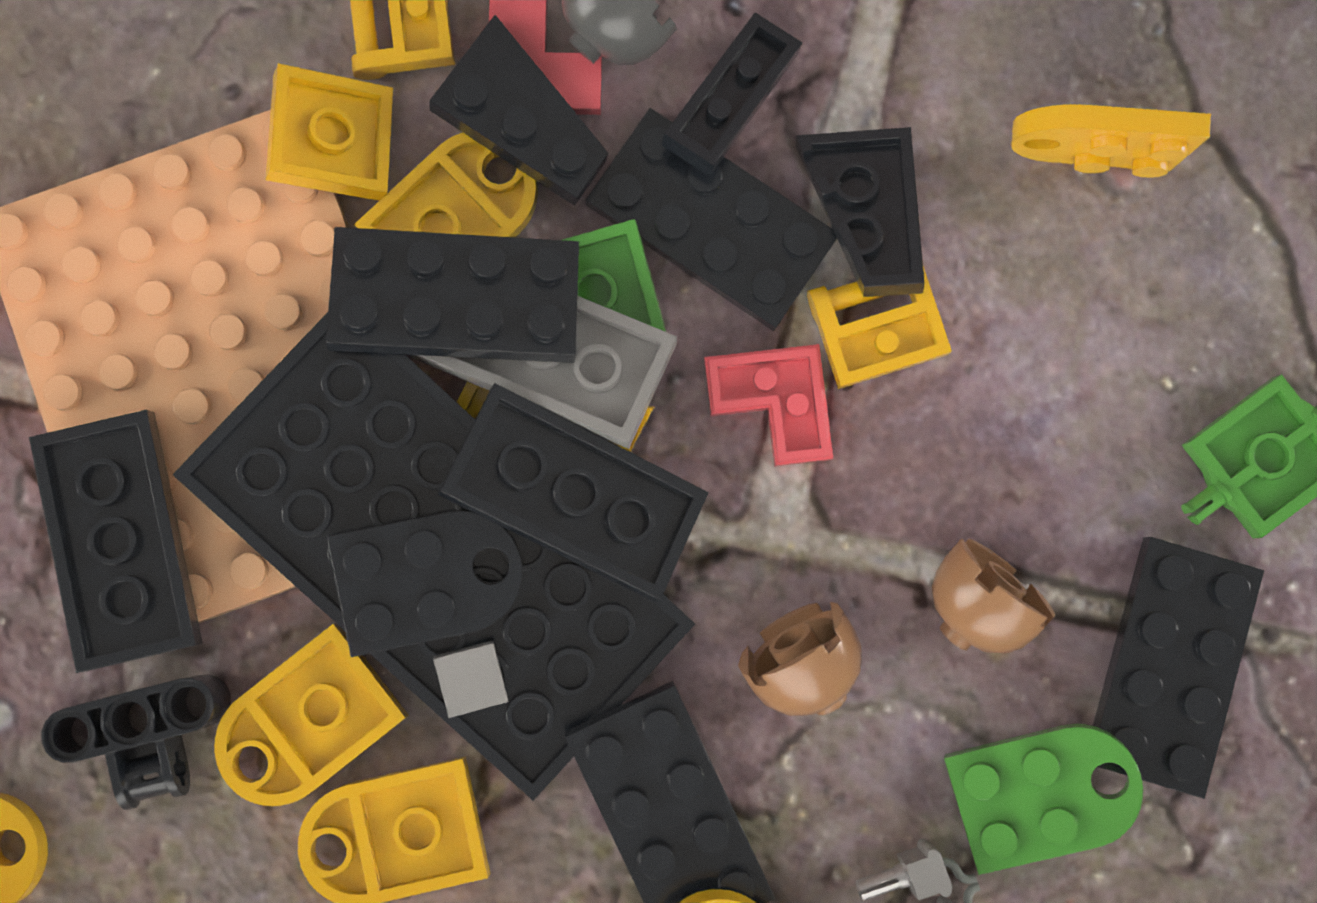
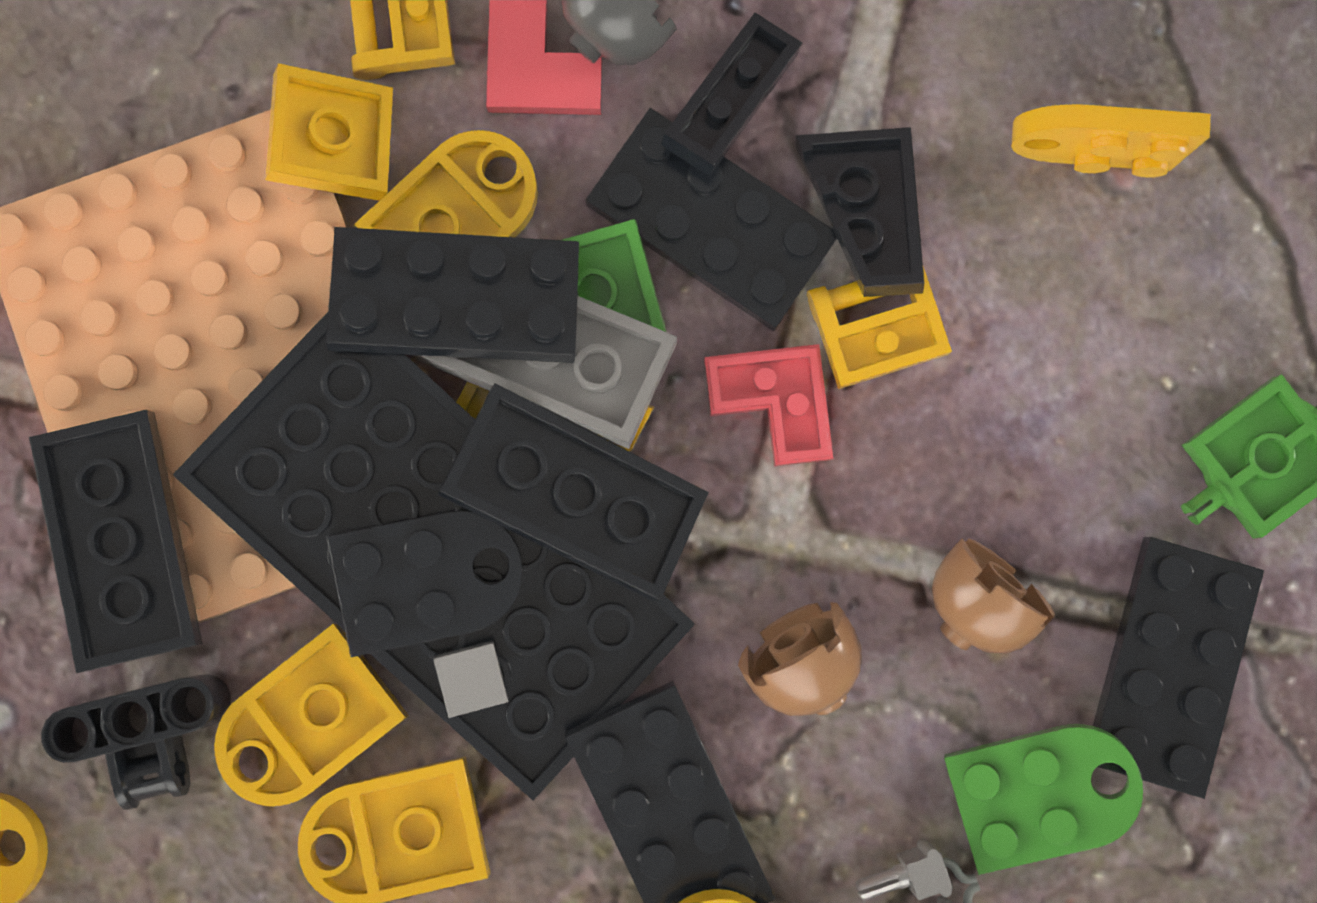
black wing [429,15,608,206] -> none

